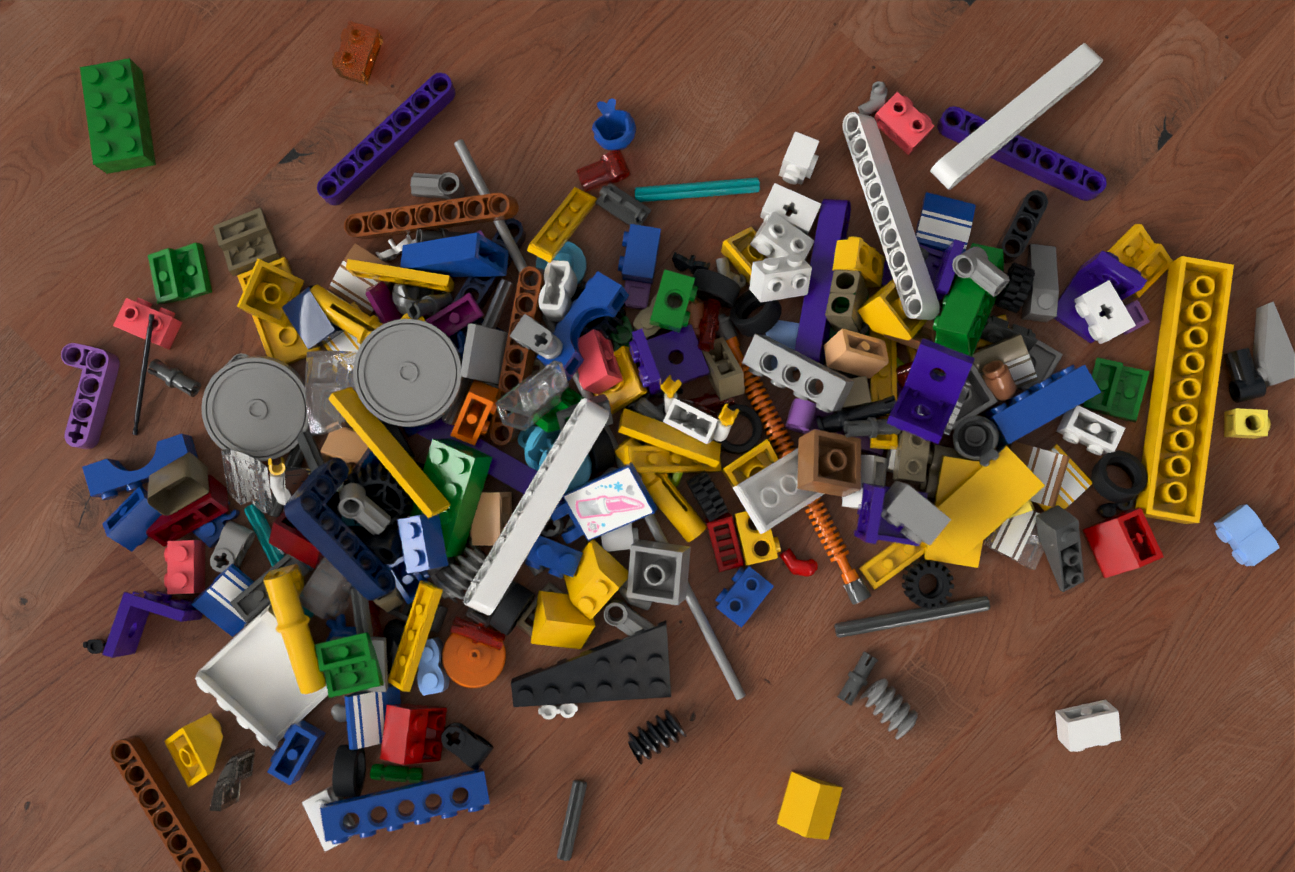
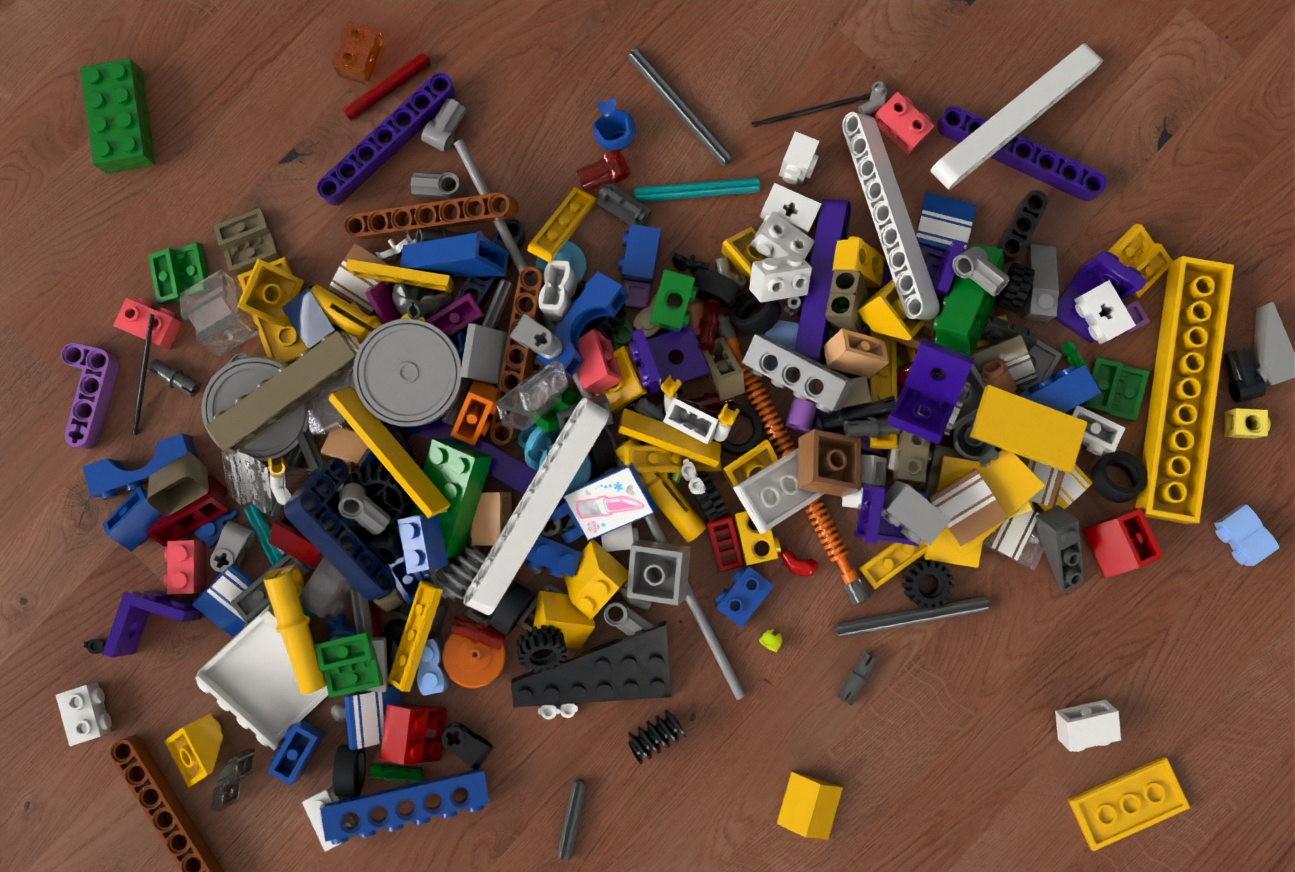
light grey piece [859,678,918,740] -> none
black piece [1096,497,1136,518] -> none
none -> white brick [56,682,112,746]
none -> clear piece [179,269,259,357]
none -> dark tan brick [206,331,357,455]
none -> red axle [342,52,431,121]
none -> light grey piece [421,98,467,153]
none -> black tyre [516,625,567,672]
none -> dark grey axle [628,48,733,166]
none -> white piece [681,458,706,494]
none -> black piece [751,94,869,127]
none -> neon yellow hinge [759,629,783,652]
none -> light grey arm [784,296,803,317]
none -> slope [929,469,1008,546]
none -> yellow tile [970,385,1087,473]
none -> green axle [1060,341,1096,383]
none -> yellow tile [1068,756,1190,851]

